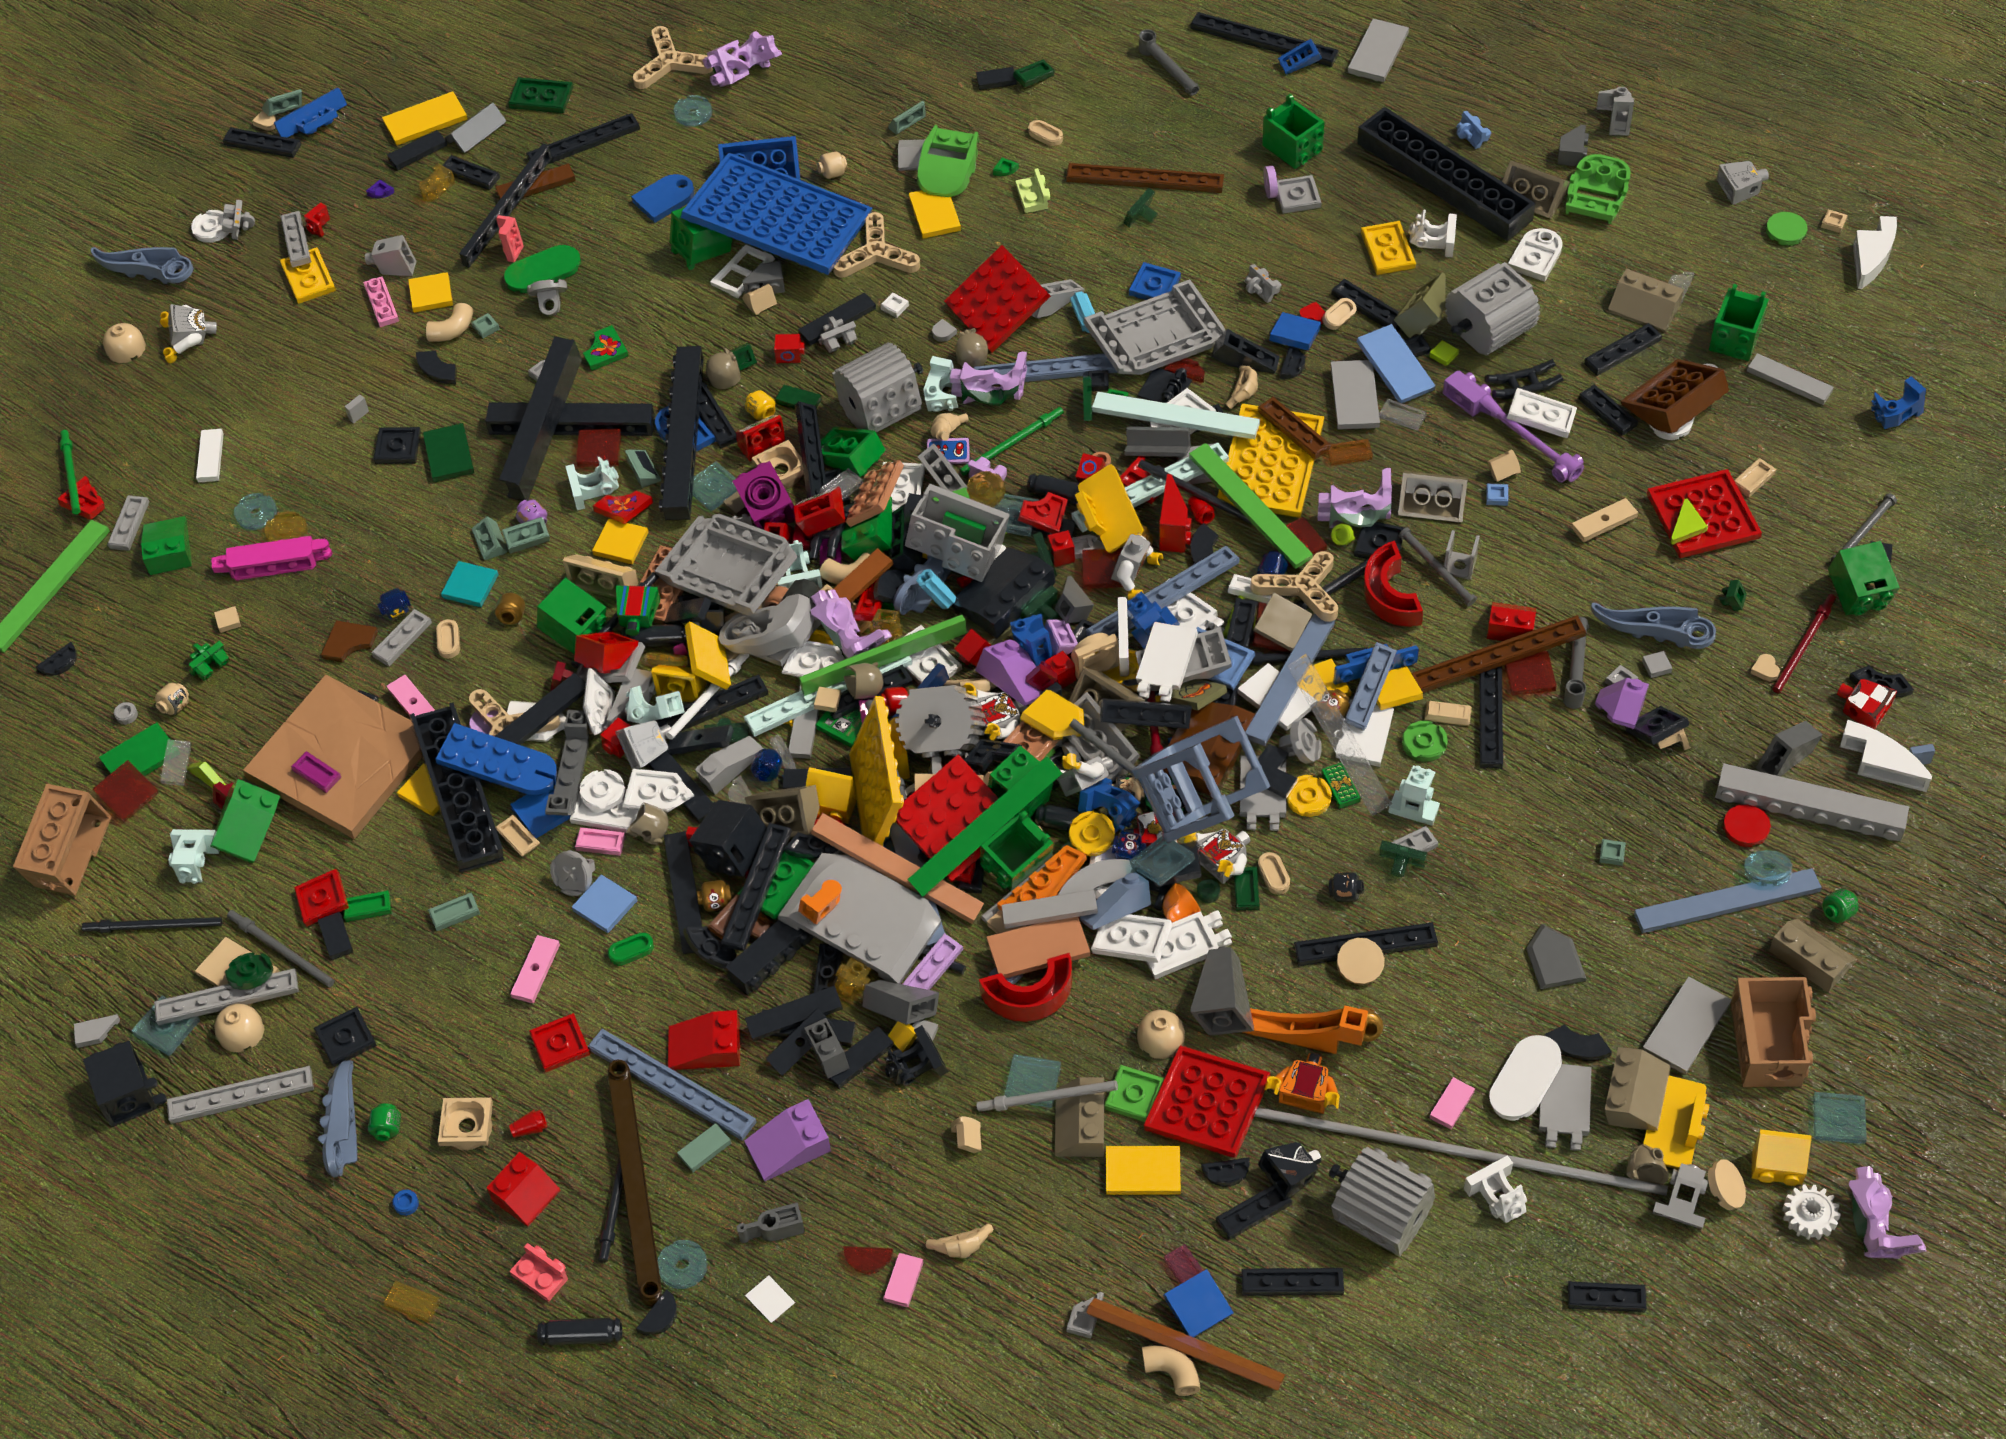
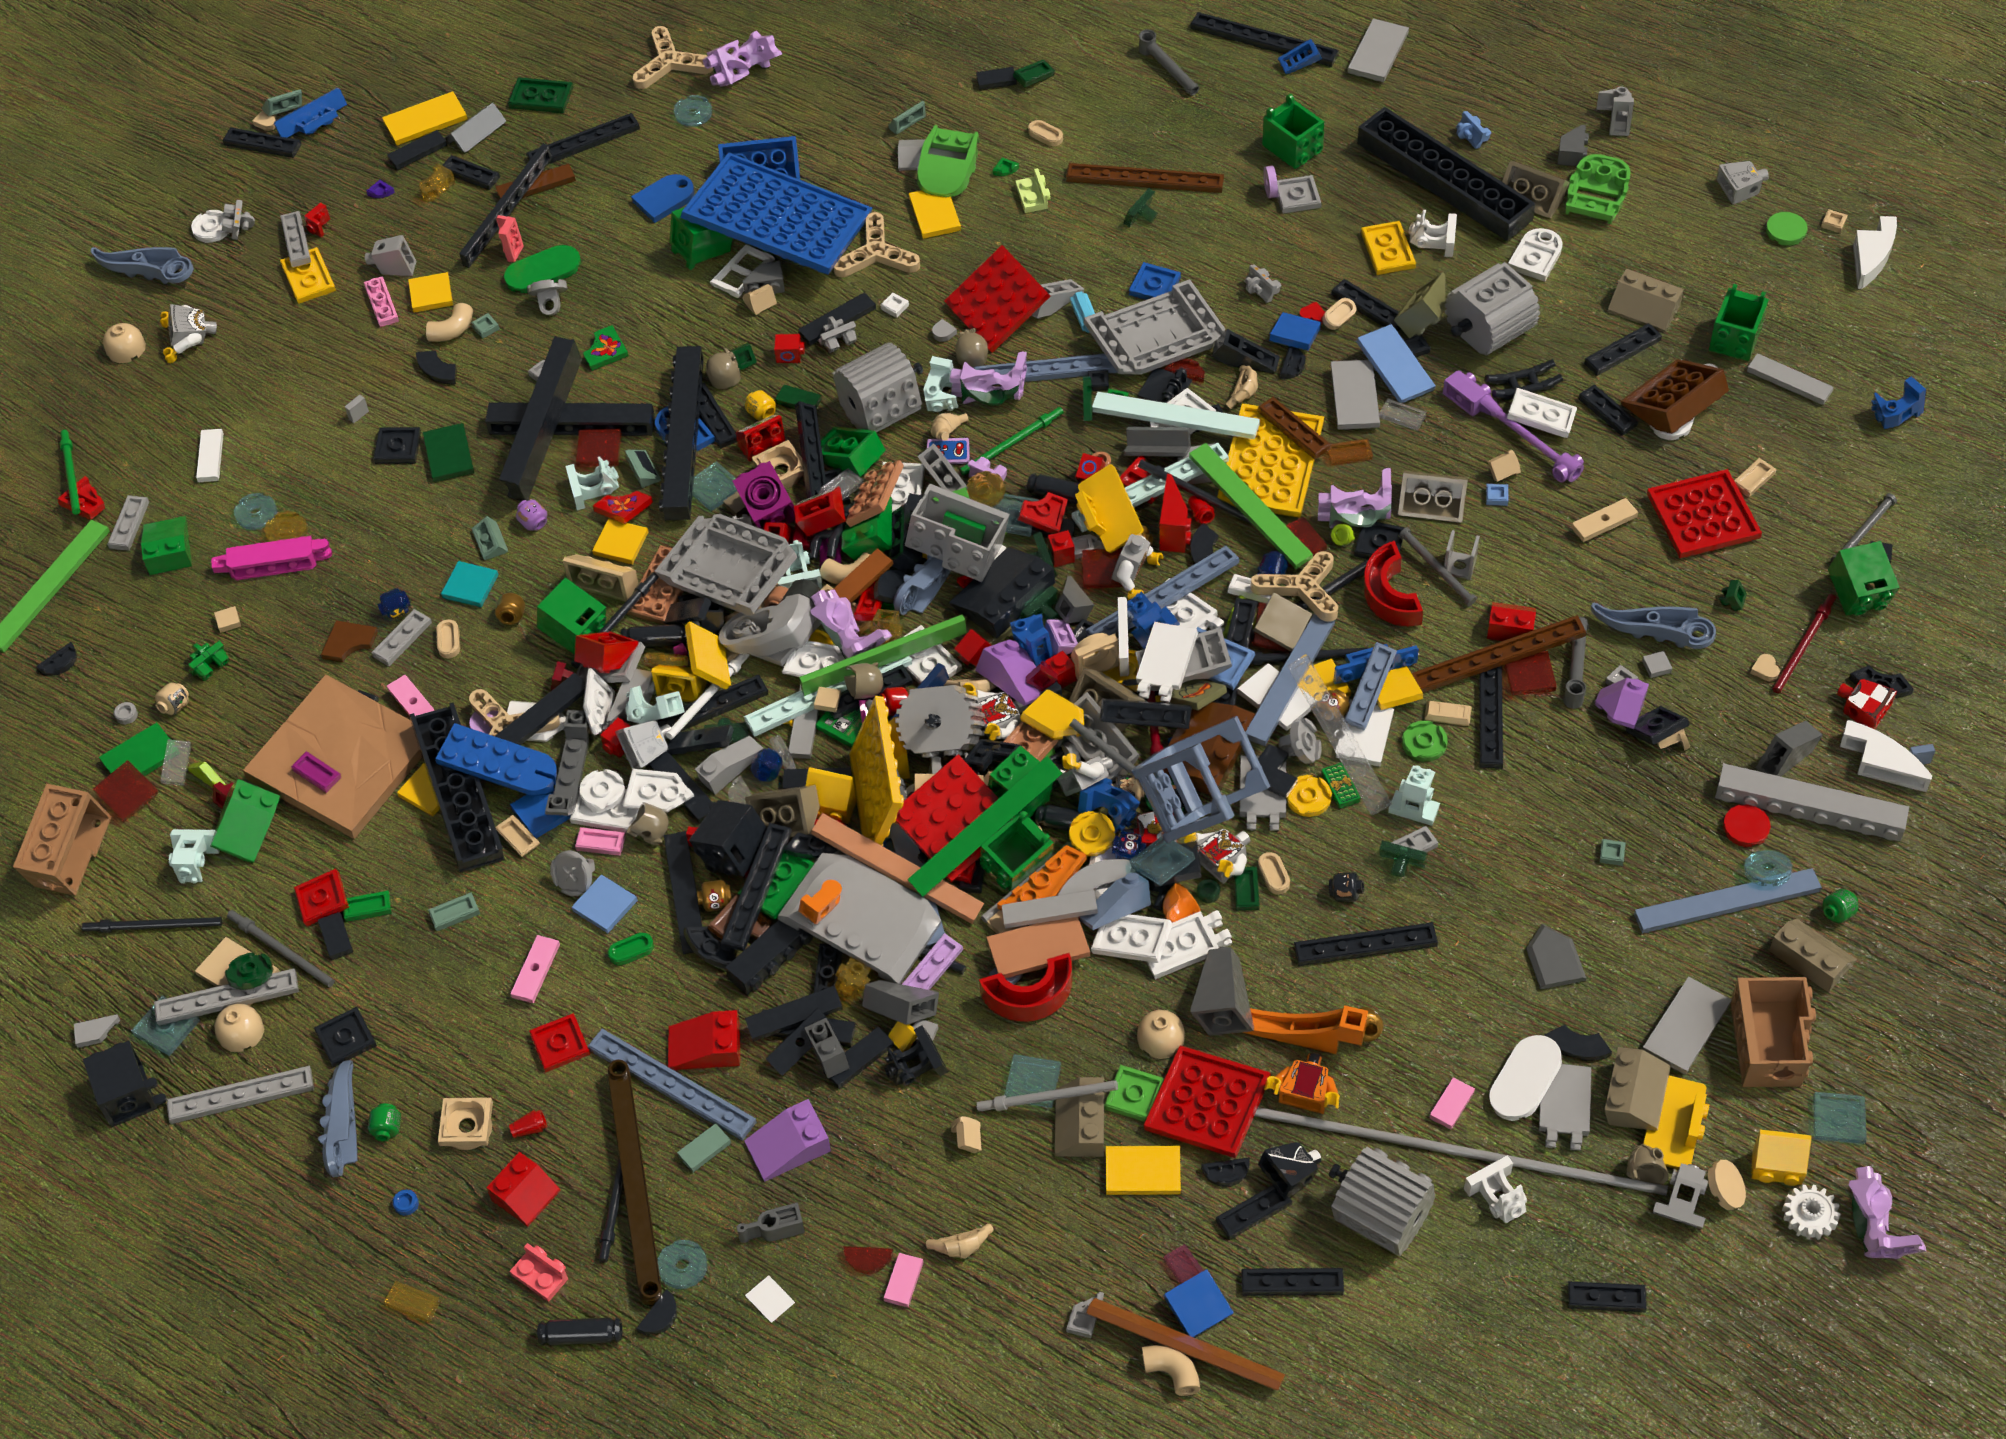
sand green slope [502,517,550,553] -> none
green torso [616,585,660,636] -> none
tan head [817,151,847,179] -> none
medium azure axle [916,569,956,609] -> none
tan tile [1337,938,1384,985] -> none
lime tile [1430,340,1459,366] -> none
clear tile [1668,271,1695,304] -> none
lime tile [1670,499,1708,545] -> none

